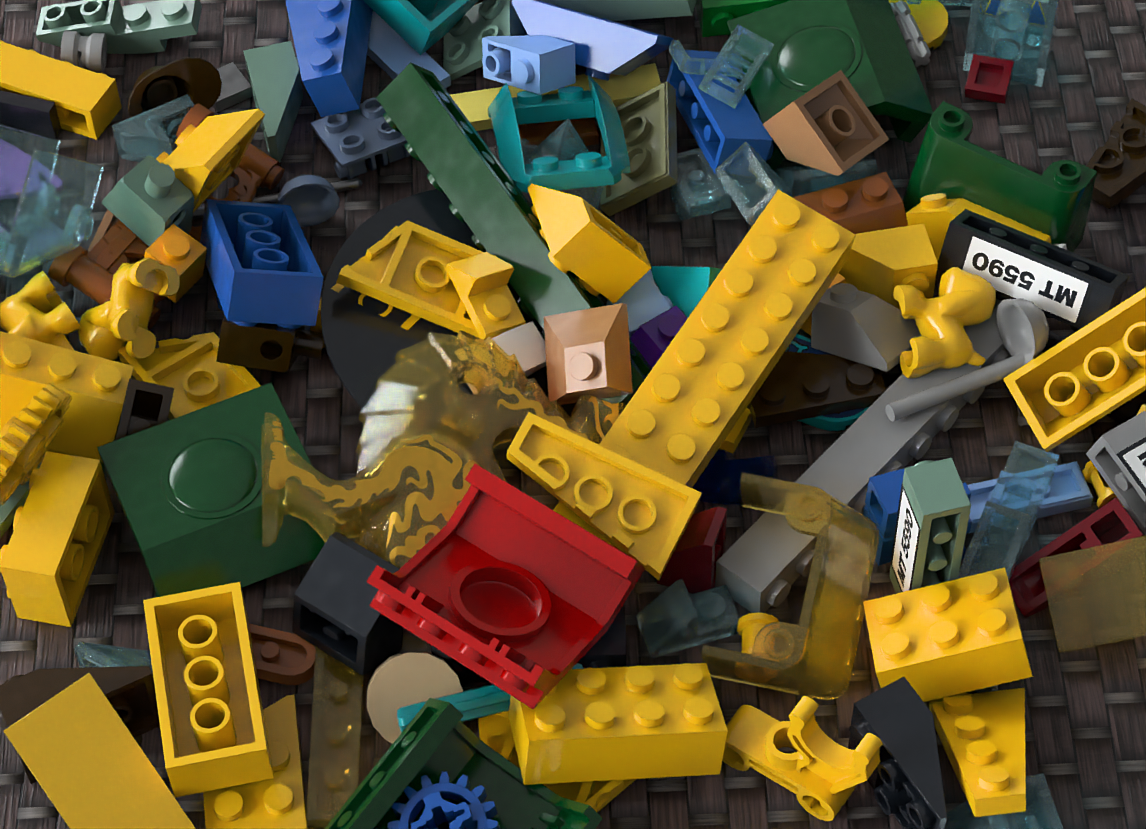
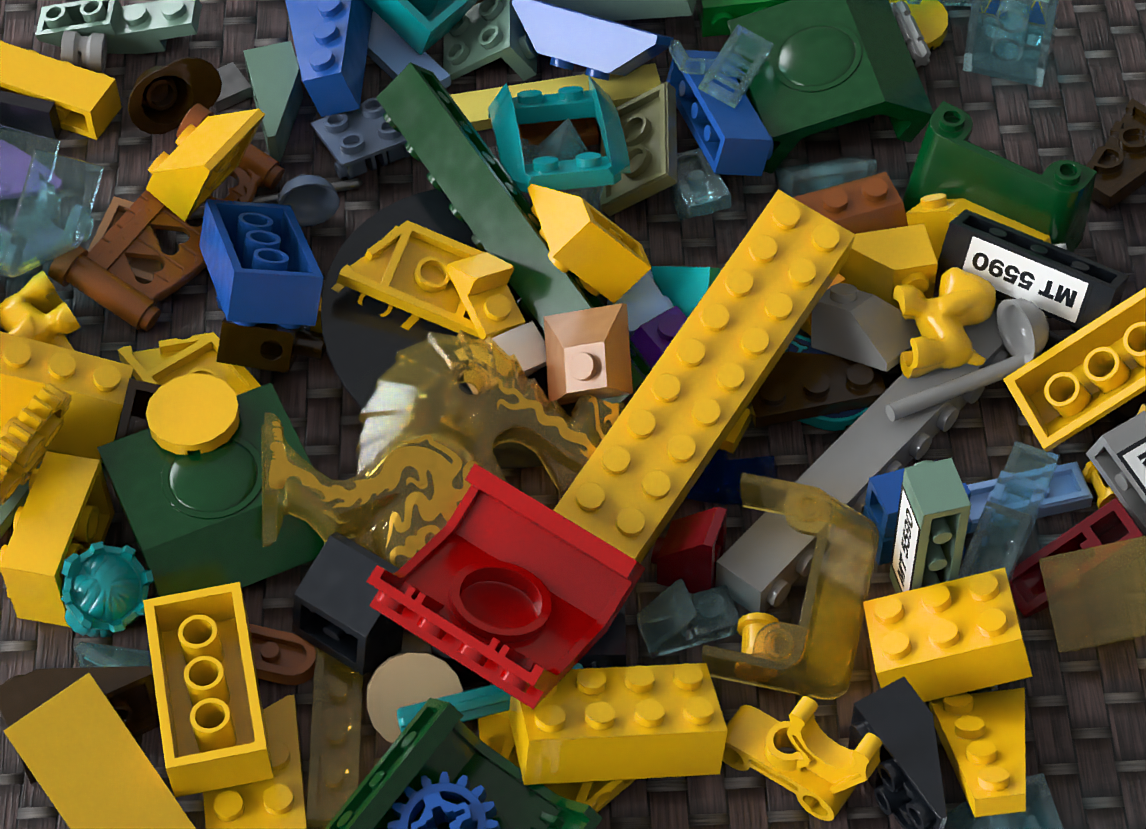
yellow animal [78,258,180,361] -> none
sand green torso [101,155,194,246] -> none
clear light blue slope [112,94,194,162] -> none
light orange brick [144,224,207,303] -> none
light blue slope [482,35,576,95] -> none
yellow wing [507,412,702,580] -> none
clear light blue slope [715,142,791,225] -> none
medium nougat slope [763,70,889,176] -> none
dark red plate [965,54,1014,104] -> none
none -> teal hair [61,541,154,638]
none -> yellow tile [146,373,240,455]

